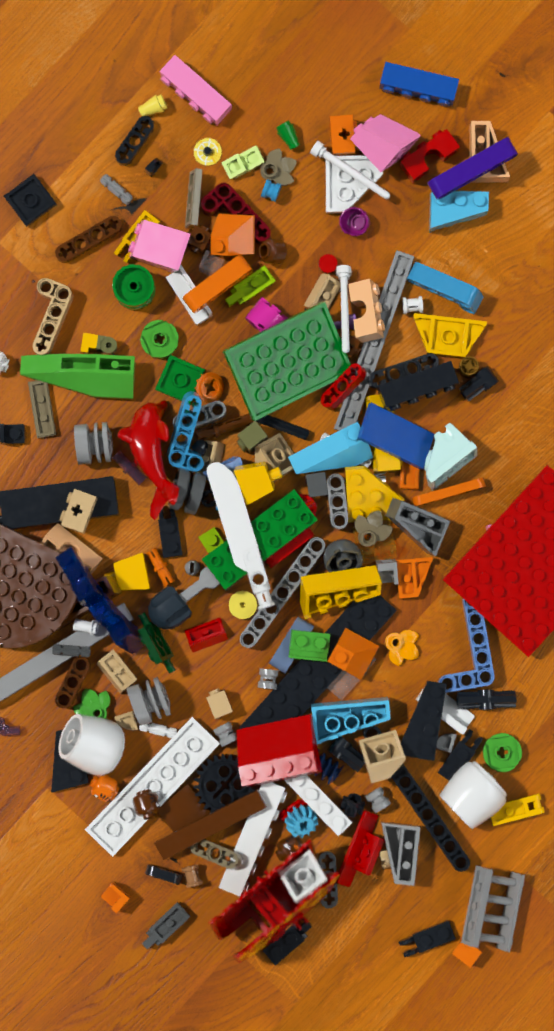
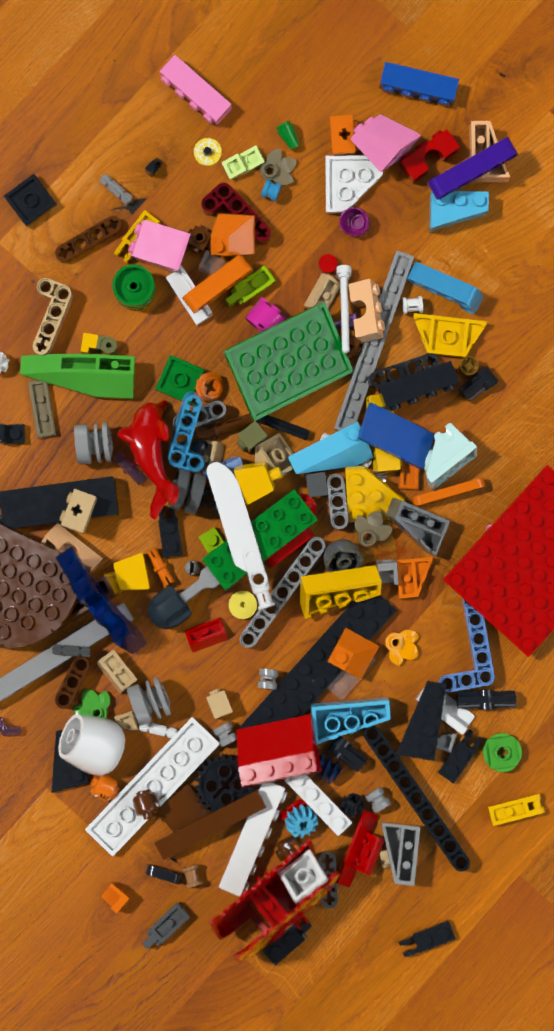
white pin [73,618,99,635] -> none
black beam [115,116,154,166] -> none
light yellow cone [138,94,168,116] -> none
dark green plate [138,612,176,674] -> none
bright green plate [140,320,179,359] -> none
dark tan tile [185,168,203,229] -> none
dark tan beam [190,839,242,870] -> none
reddish brown head [259,239,287,264] -> none
sand blue beam [269,616,314,673] -> none
bright green plate [288,629,330,662] -> none
white piece [310,140,390,199] -> none
red beam [321,363,366,410] -> none
tan slope [359,730,406,783] -> none
white piece [439,761,507,829] -> none
orange panel [452,936,482,968] -> none
light grey fence [461,865,525,952] -> none

